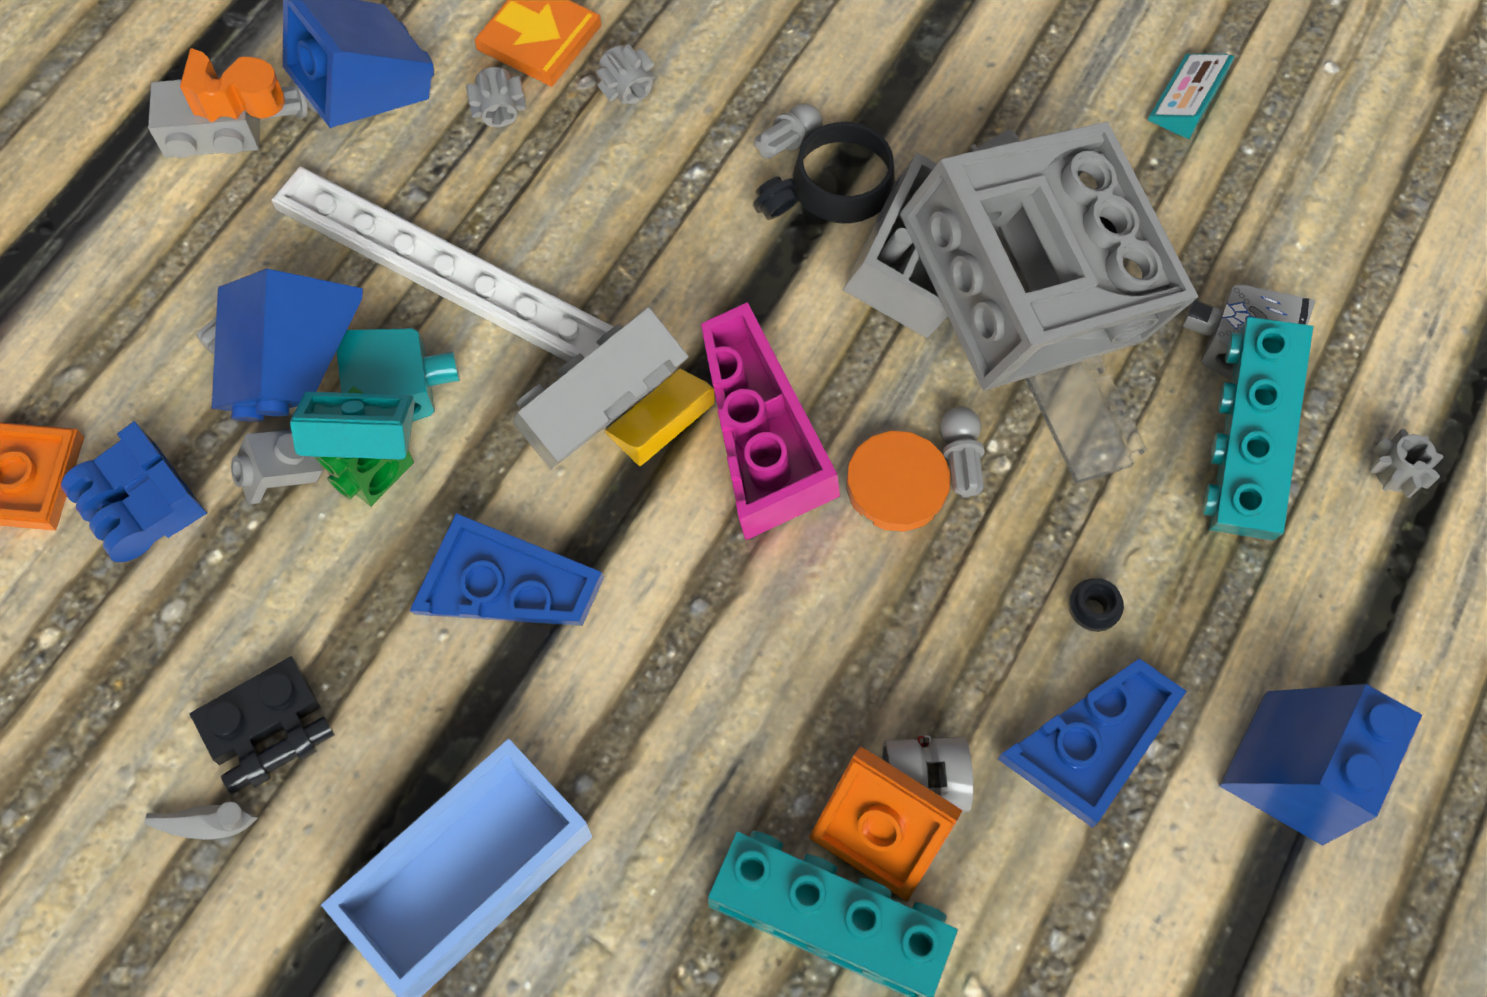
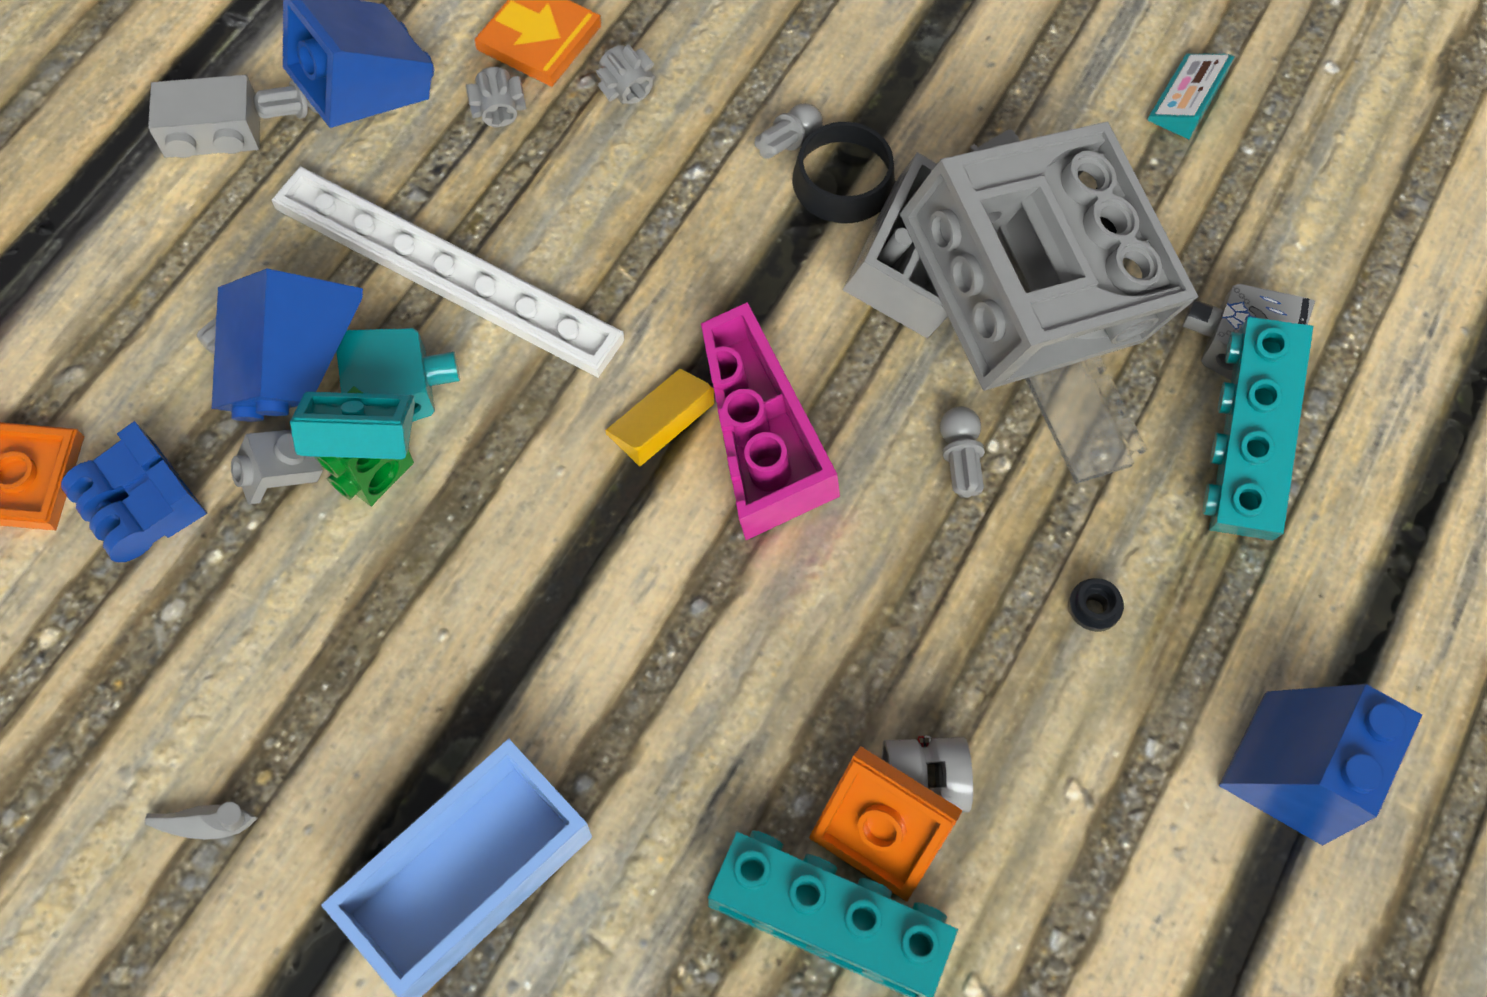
orange leg [180,48,285,122] -> none
black plate [189,656,335,795] -> none
blue wing [410,513,605,626] -> none
light grey wedge [512,307,689,470] -> none
black plate [753,176,799,220] -> none
orange tile [846,431,950,532] -> none
blue wing [998,658,1186,828] -> none
light grey gear [1369,429,1443,498] -> none

